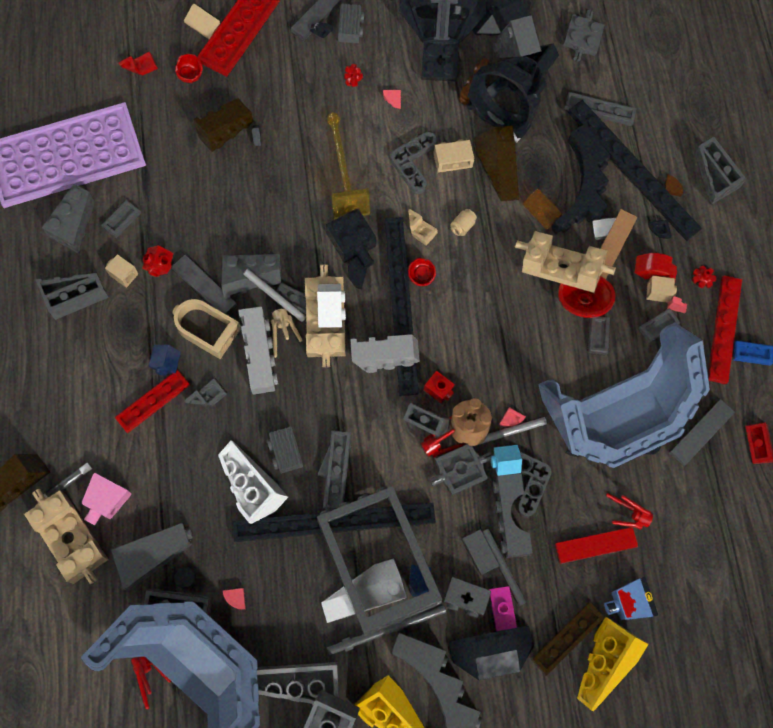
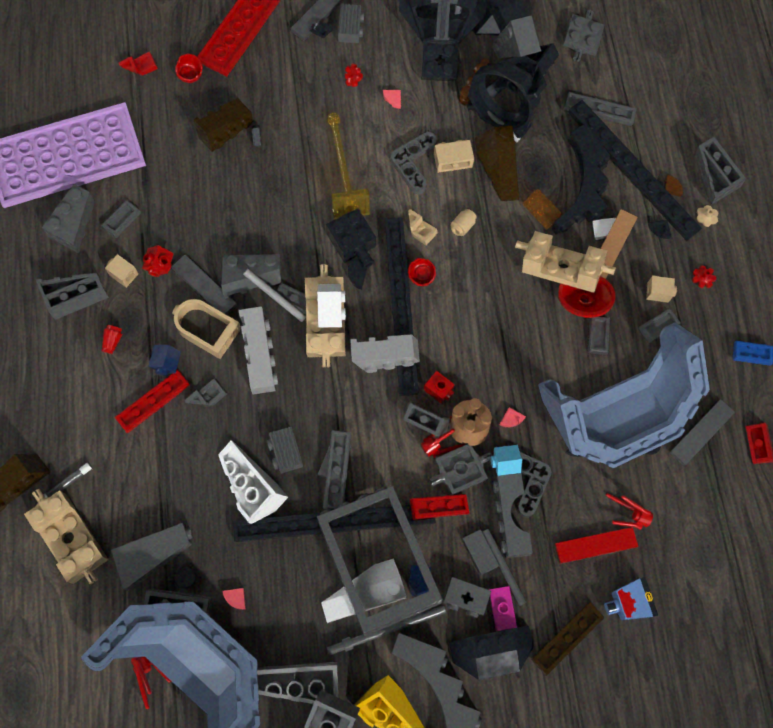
bright pink torso [82,473,131,525] -> none
tan slope [184,4,220,40] -> none
tan plant [271,309,302,358] -> none
light grey bar [475,417,547,446] -> none
yellow wedge [577,617,648,711] -> none
red brick [634,253,677,280] -> none
coral tile [667,296,687,313] -> none
red plate [708,275,742,384] -> none
none -> red cone [101,325,123,354]
none -> red tile [410,494,470,520]
none -> tan plant [697,205,718,227]

